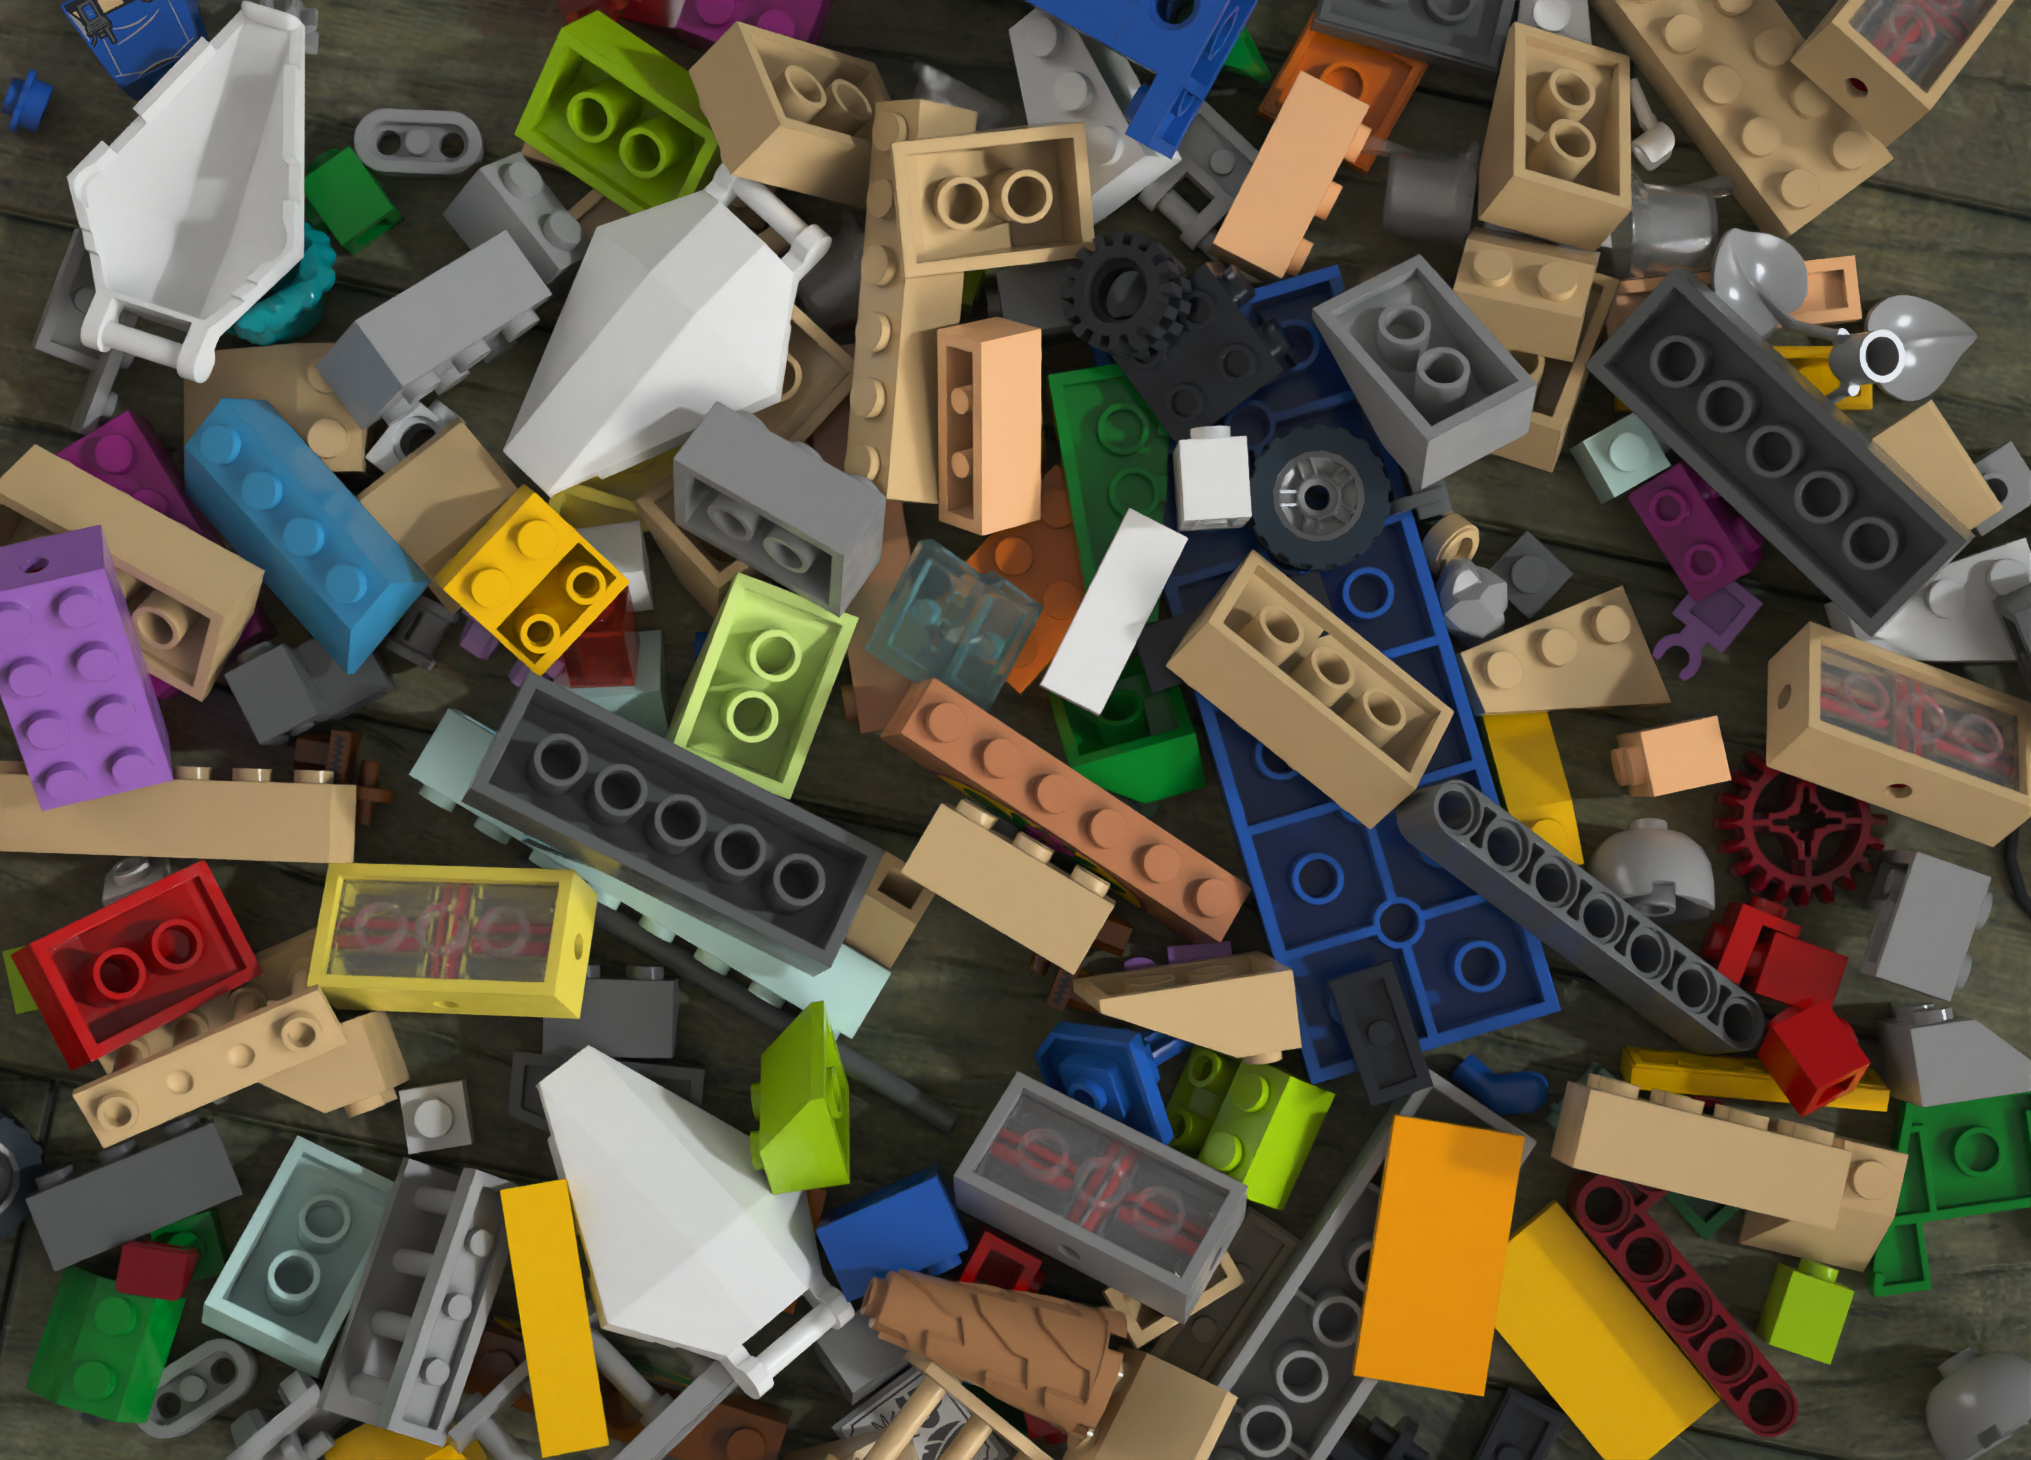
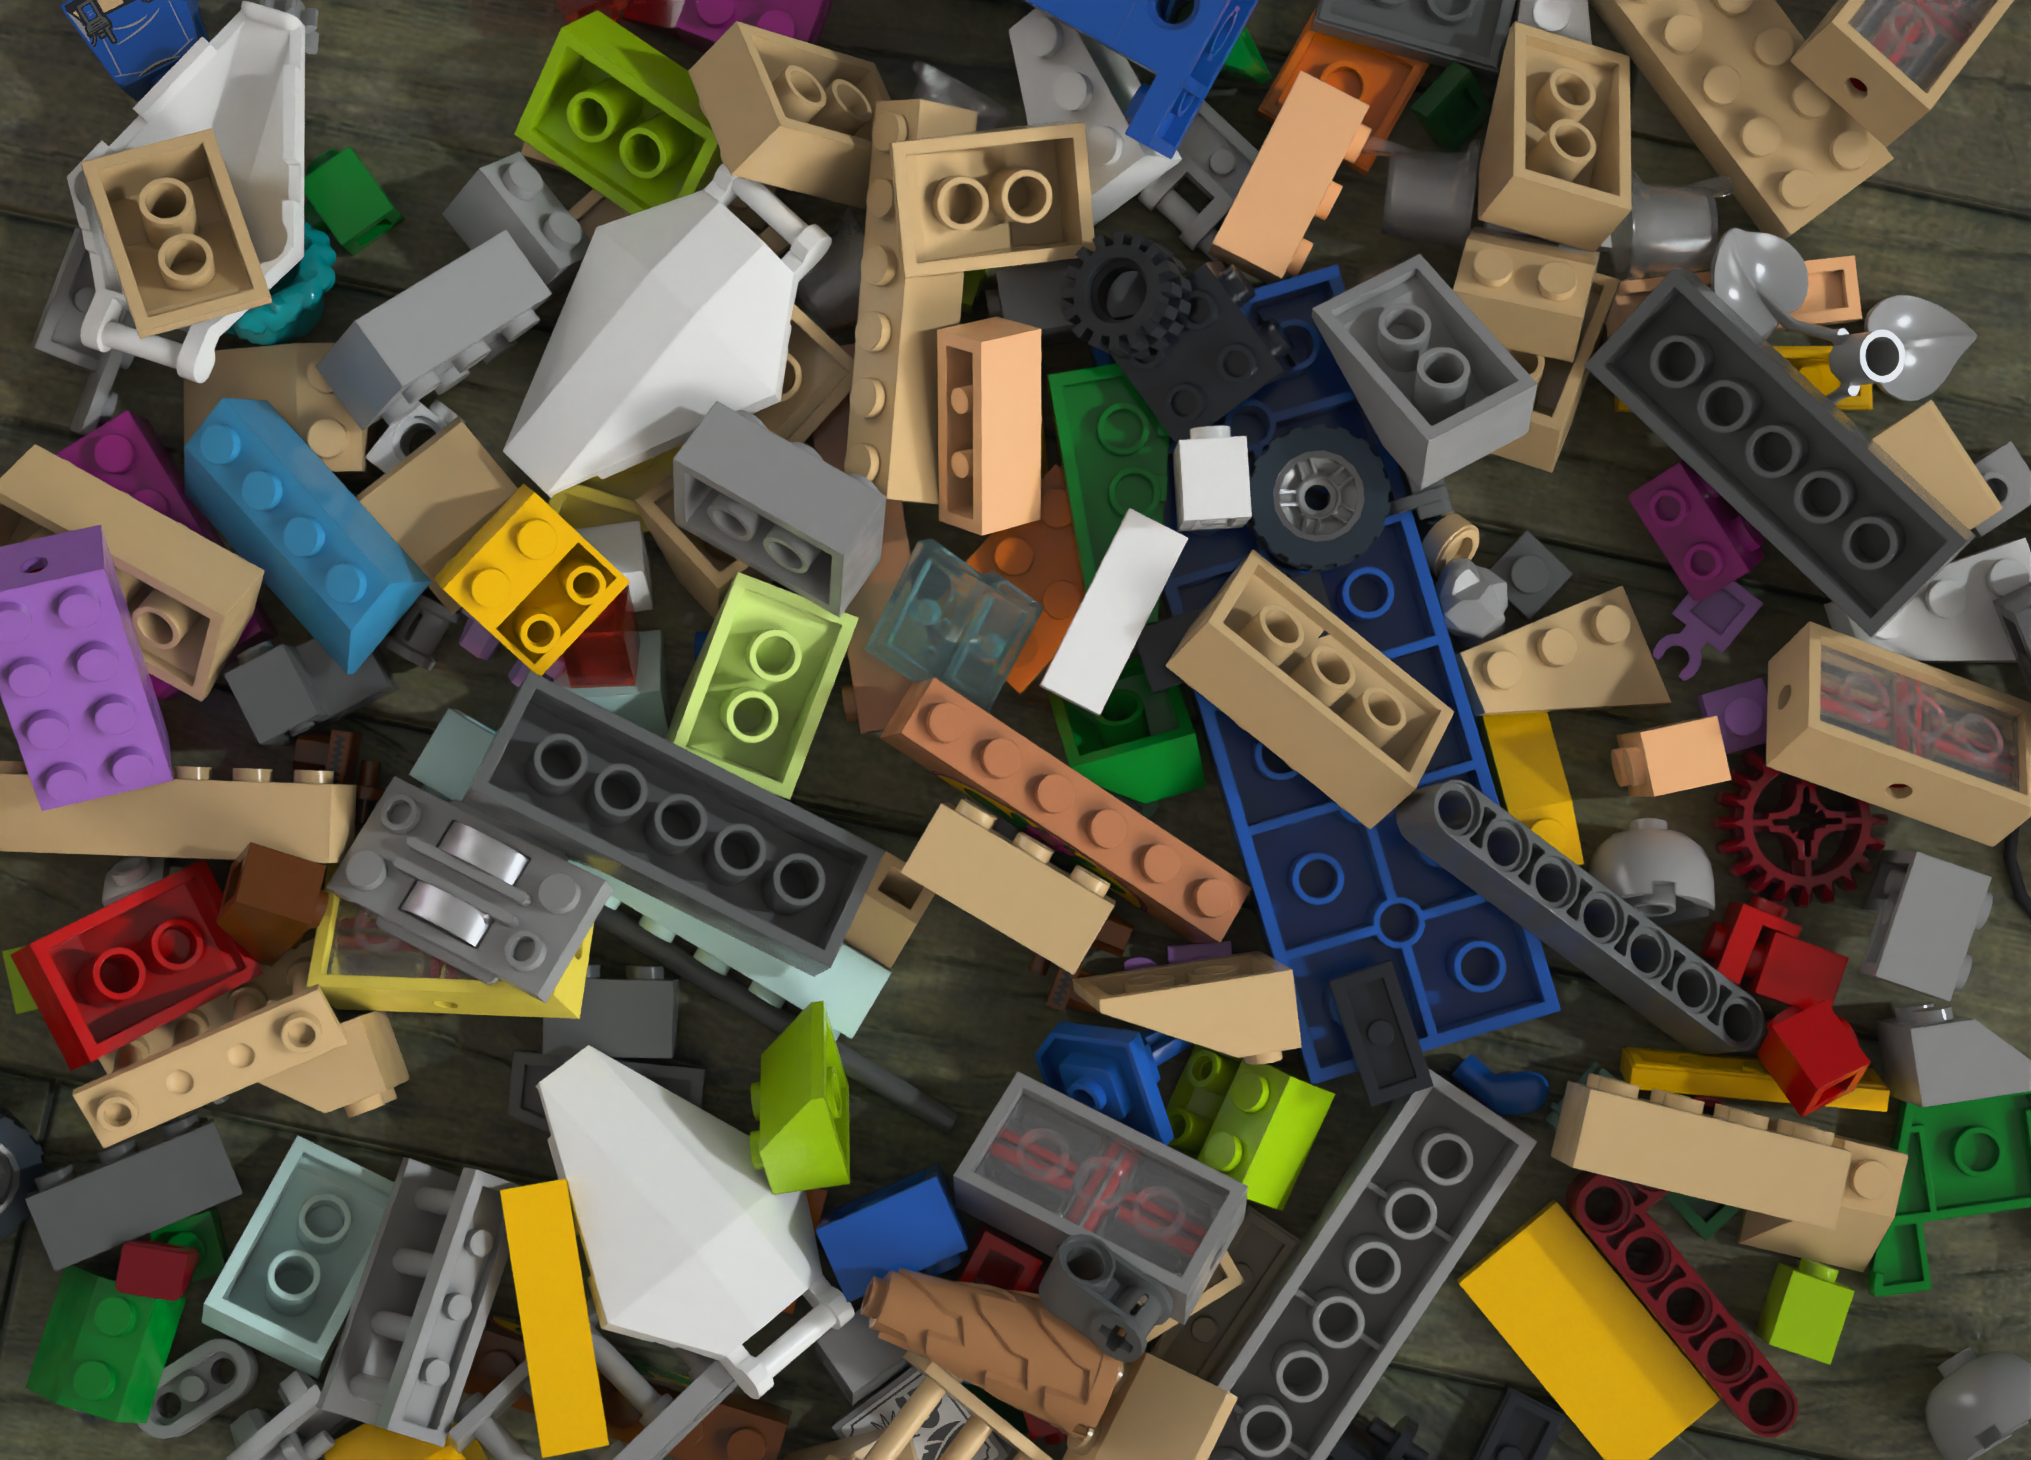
blue plate [1,69,54,133] -> none
light grey plate [354,108,485,179] -> none
white plate [399,1079,476,1154] -> none
light orange tile [1352,1113,1525,1397] -> none
light aqua brick [1570,413,1671,504] -> none
white hand [1630,78,1675,171] -> none
none -> tan slope [81,128,272,339]
none -> reddish brown slope [216,842,329,967]
none -> light grey piece [326,776,613,1003]
none -> dark grey piece [1039,1234,1174,1362]
none -> dark green tile [1410,61,1492,155]
none -> medium lavender plate [1696,677,1767,754]

